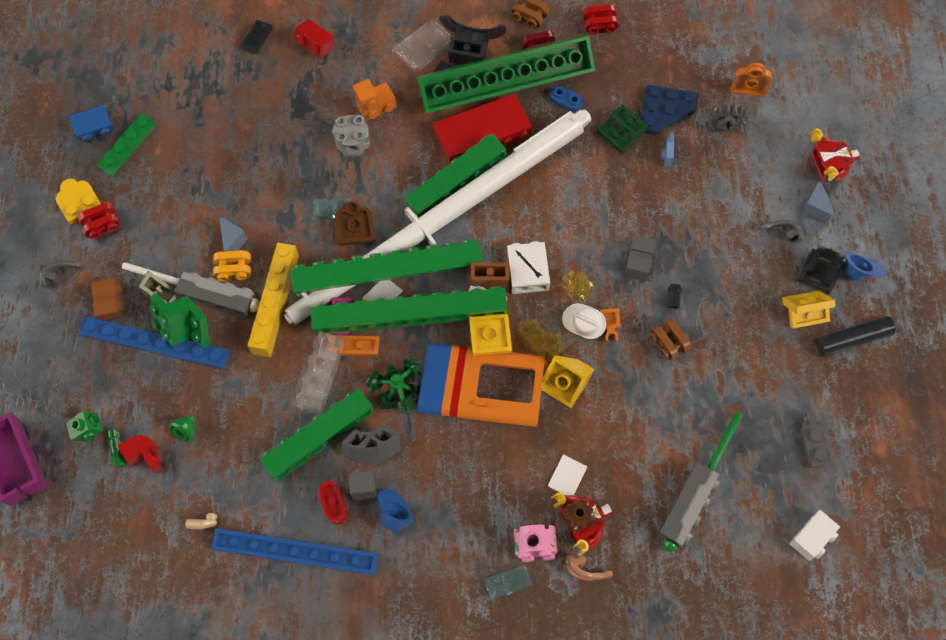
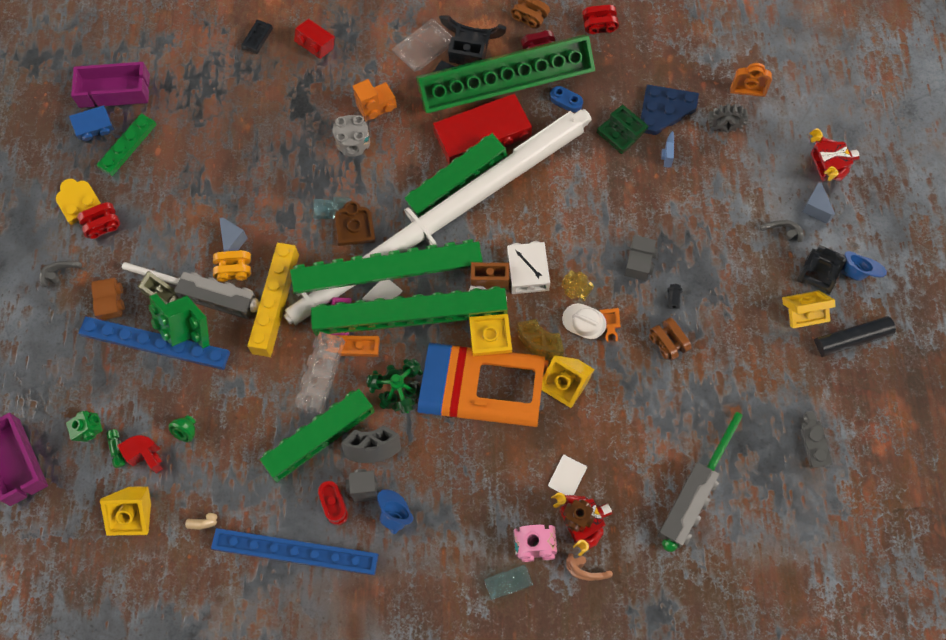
white brick [789,510,840,561] -> none
none -> magenta piece [71,62,150,108]
none -> yellow slope [100,486,151,536]

